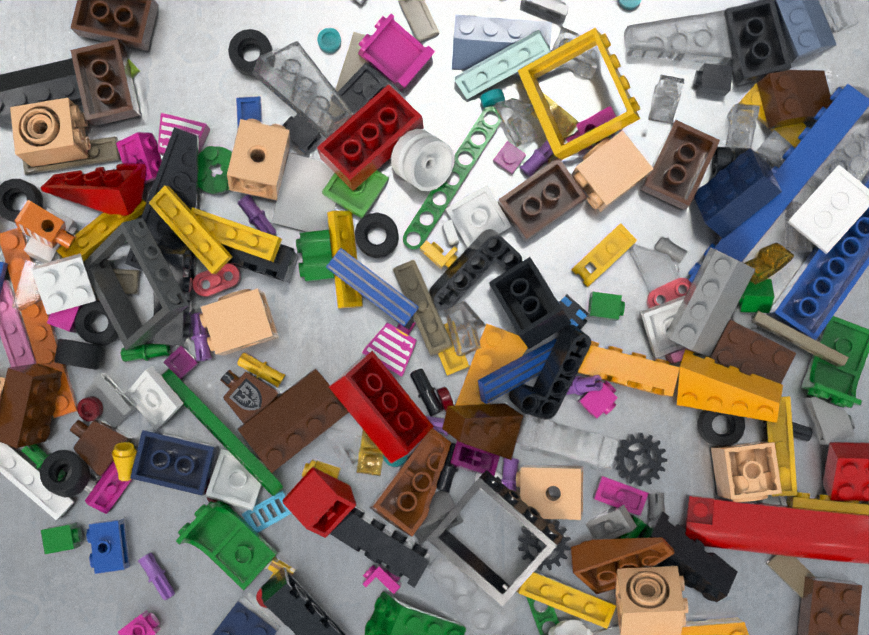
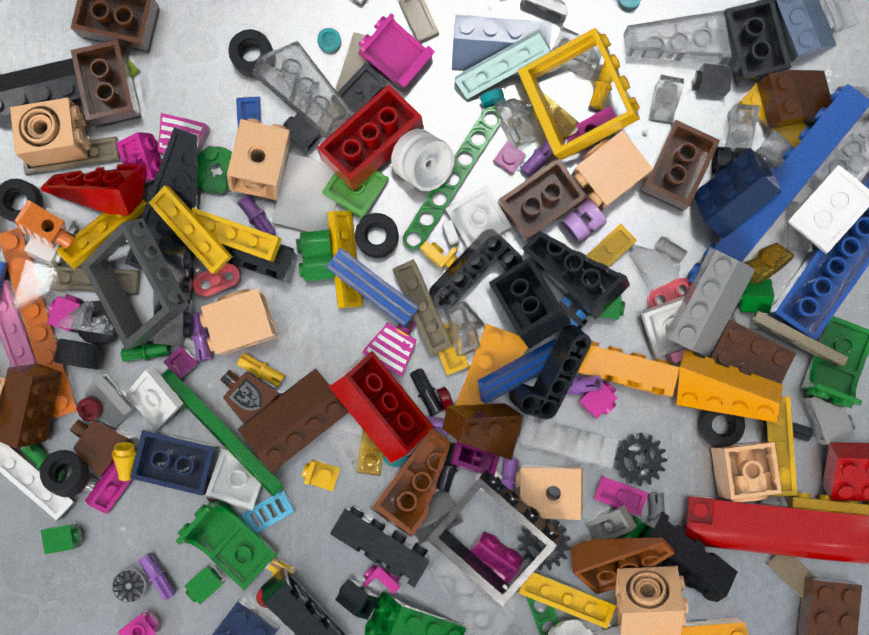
white plate [31,254,96,315] -> none
blue brick [86,518,130,574] -> none
red slope [282,467,356,538] -> none
none -> clear slope [58,301,114,336]
none -> light grey wheel [111,567,149,604]
none -> green brick [184,563,227,604]
none -> black brick [335,579,381,620]
none -> dark pink bracket [470,531,523,584]
none -> black wedge [522,231,630,320]
none -> lavender wheel [560,198,607,244]
none -> yellow axle [589,62,613,110]

